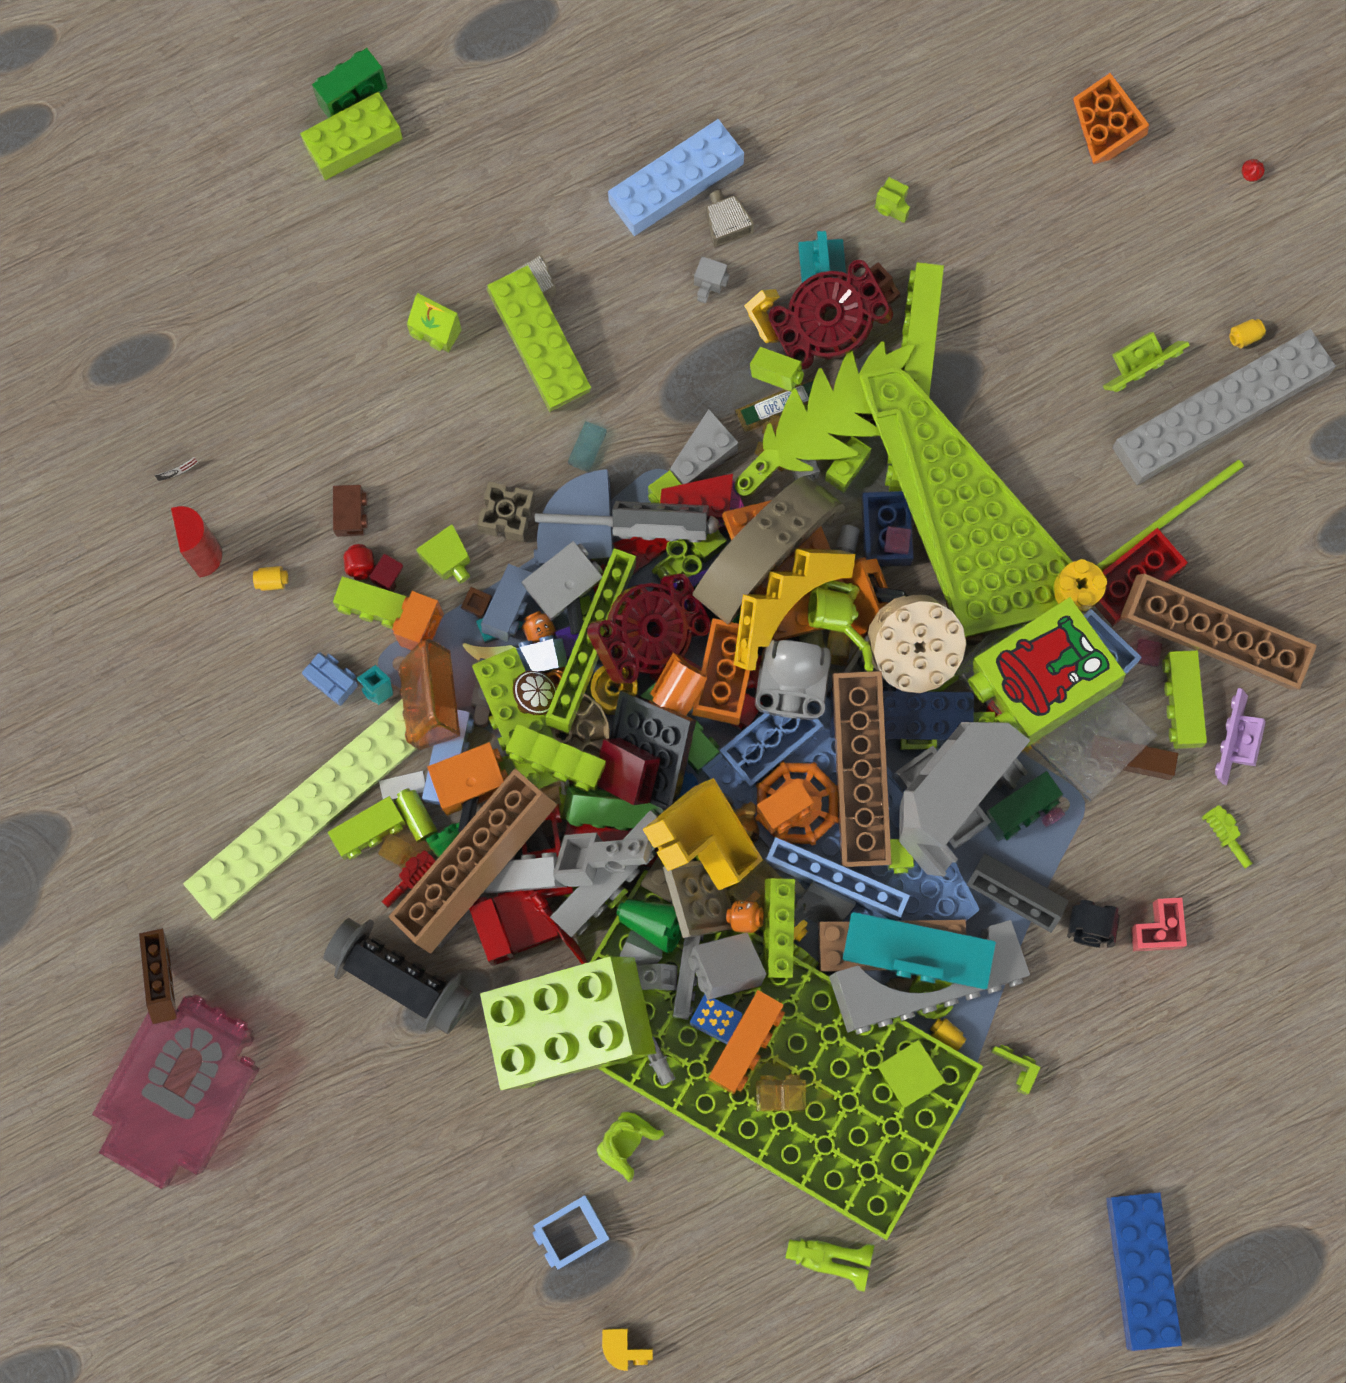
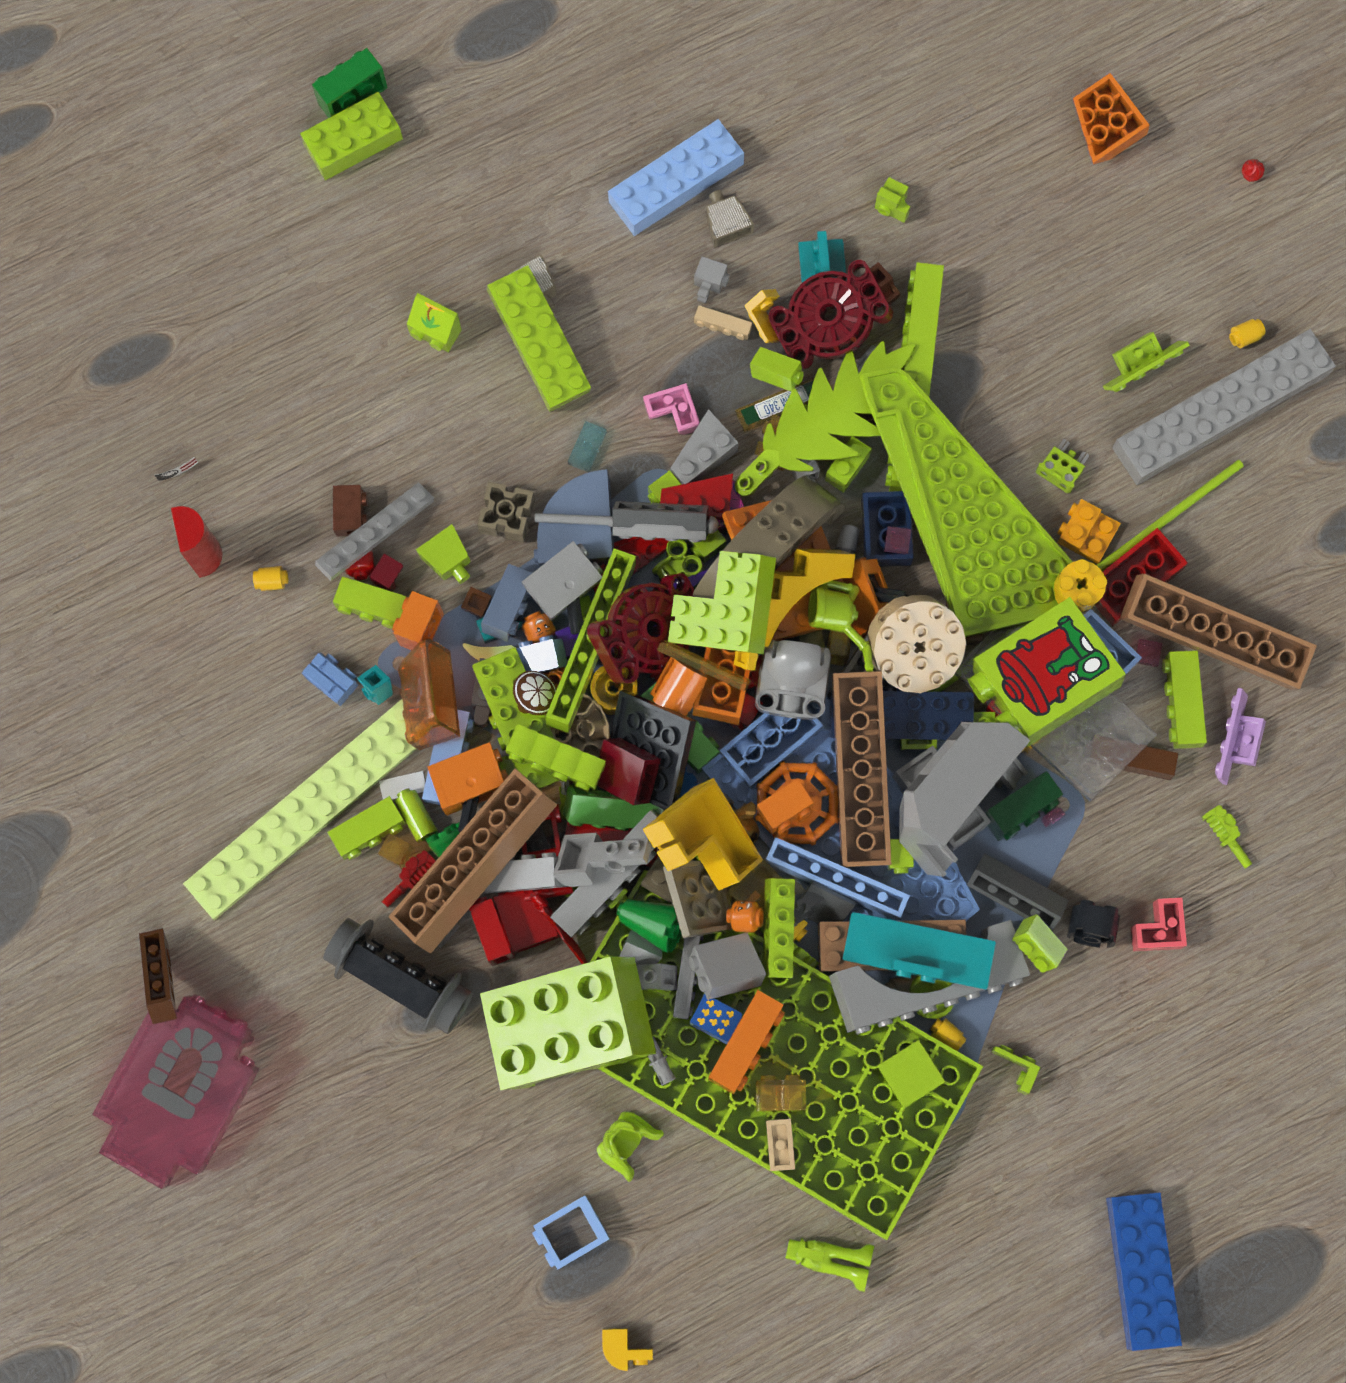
none -> light grey plate [315,482,434,581]
none -> bright pink brick [643,383,700,435]
none -> clear yellow tile [657,640,751,691]
none -> lime piece [668,551,776,654]
none -> tan piece [694,306,752,340]
none -> tan plate [766,1119,795,1171]
none -> lime brick [1012,914,1068,973]
none -> lime piece [1036,439,1089,493]
none -> light orange plate [1057,499,1121,564]

